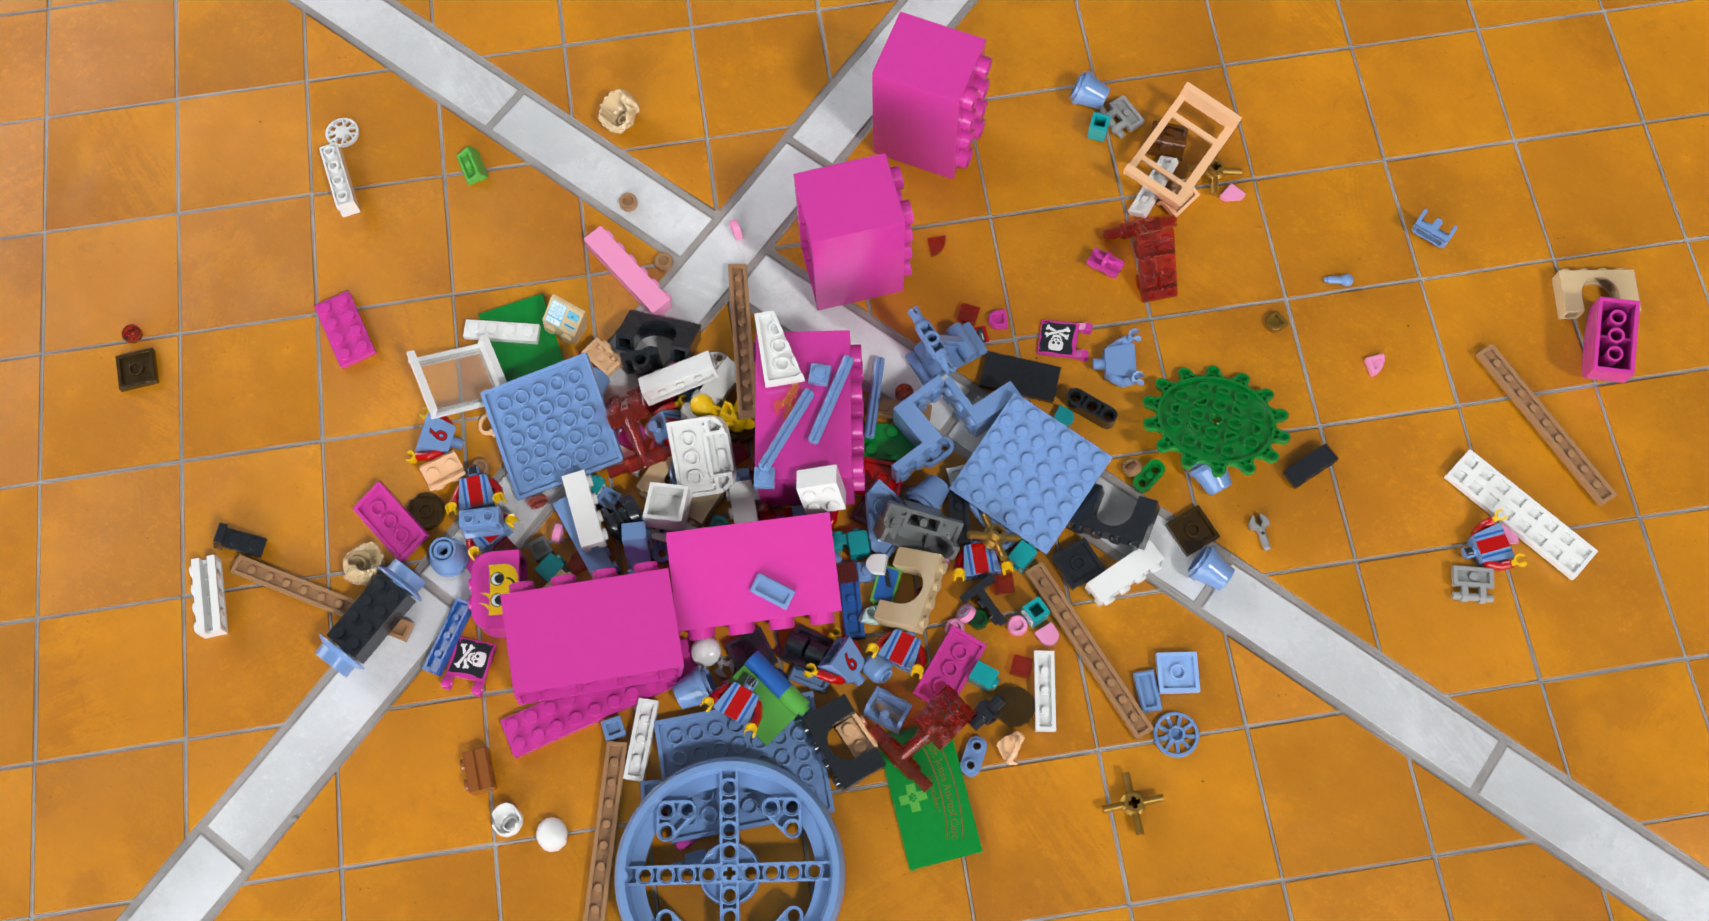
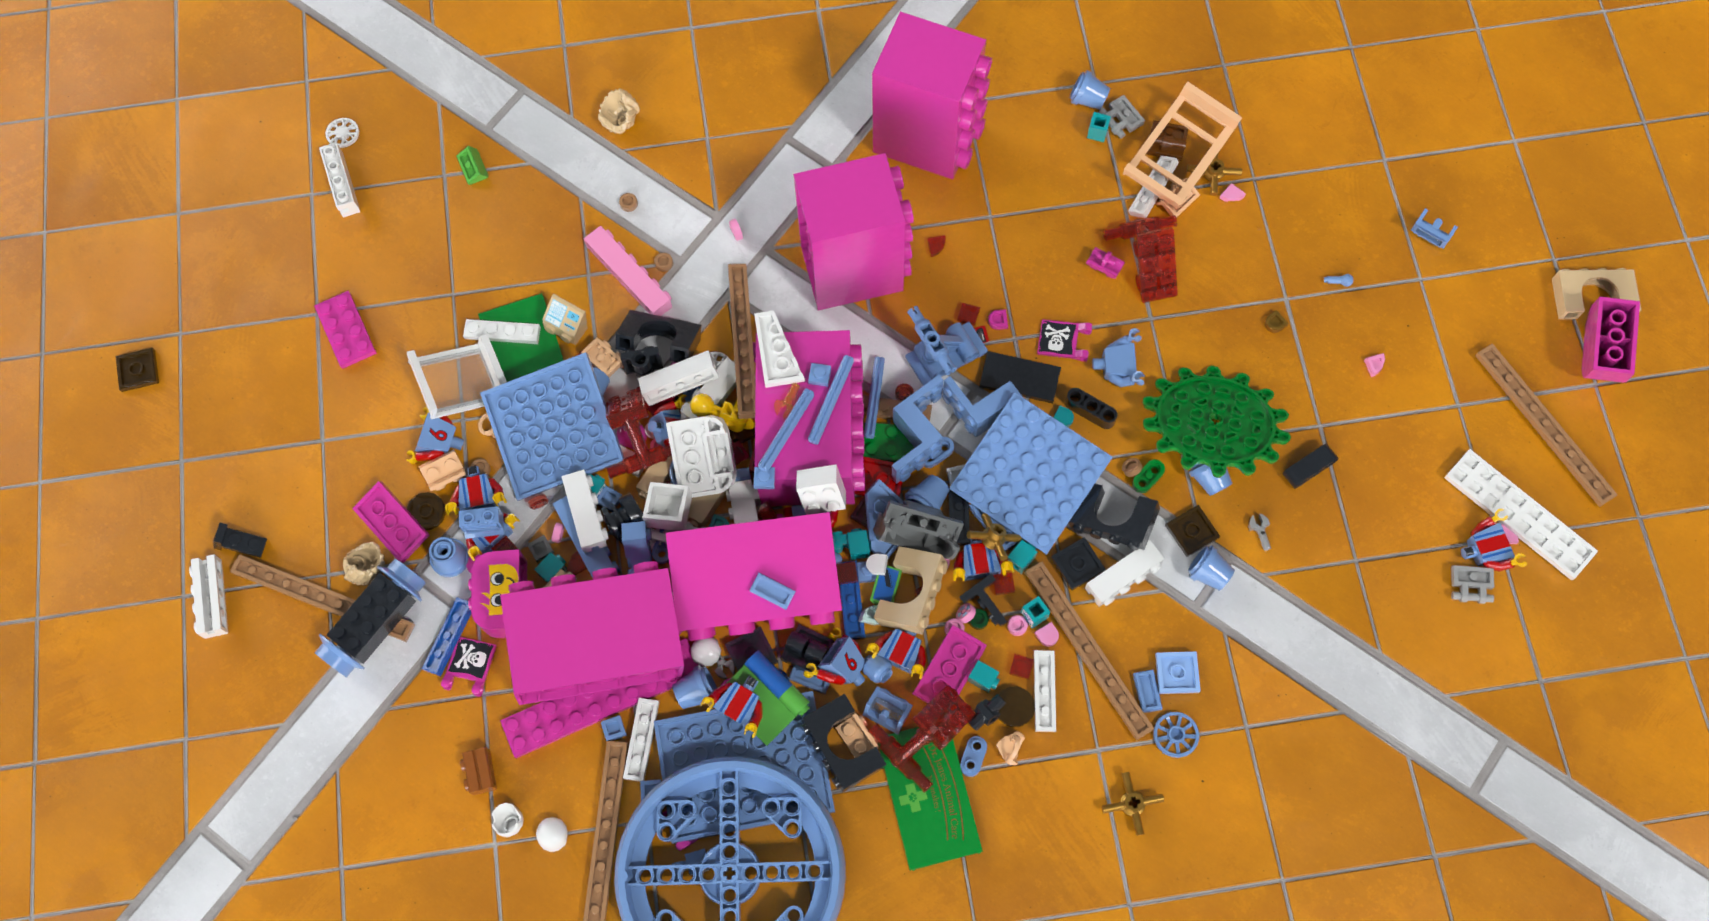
clear red tile [122,324,143,344] -> none

